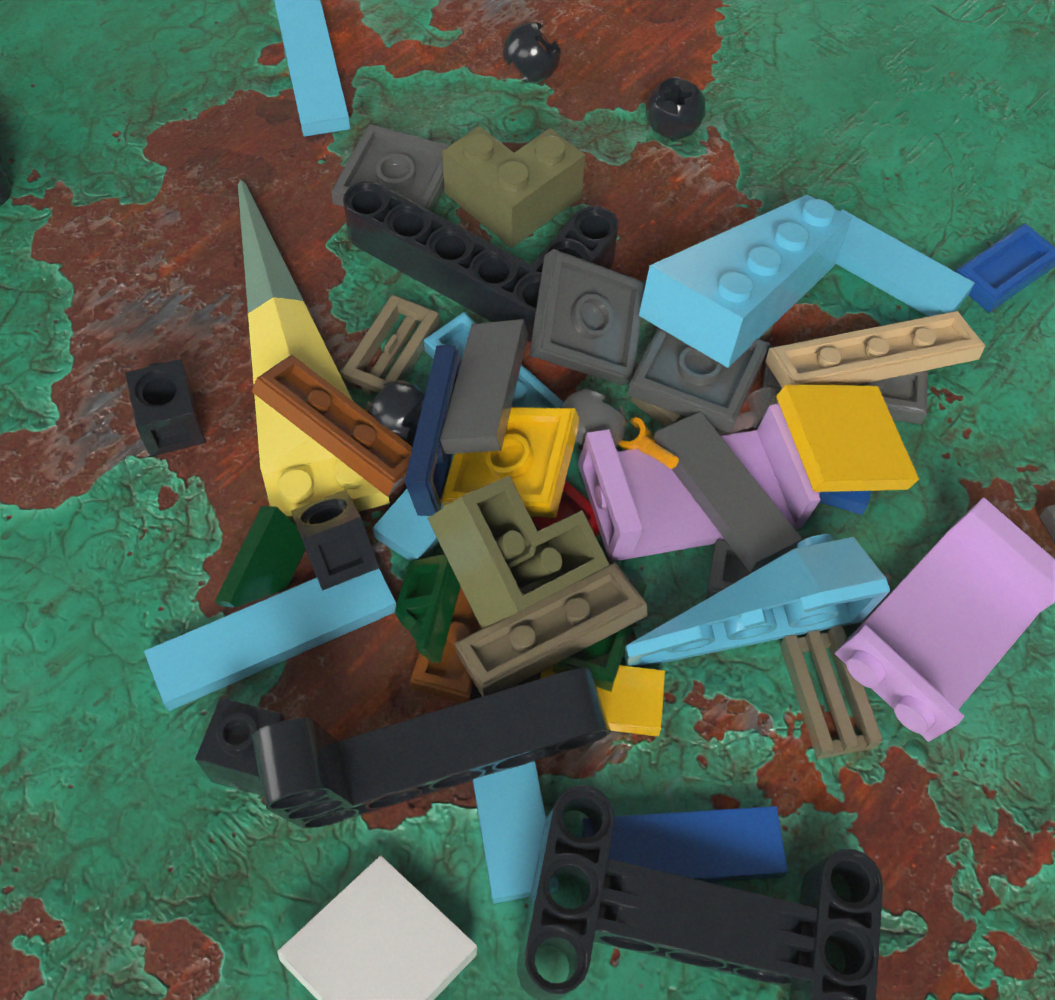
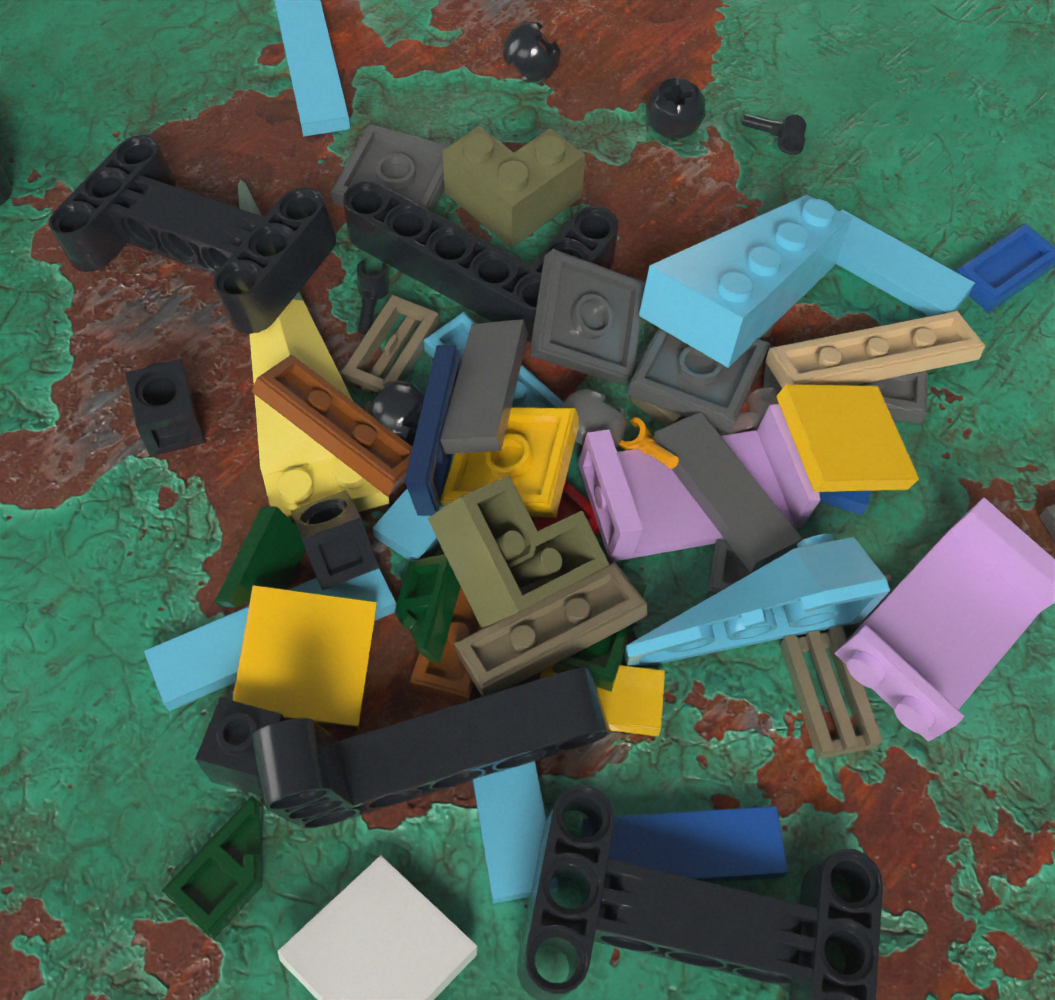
none -> black beam [49,135,336,334]
none -> dark green tile [162,796,263,940]
none -> yellow tile [232,586,377,728]
none -> black hand [357,261,389,334]
none -> black hand [742,114,806,155]

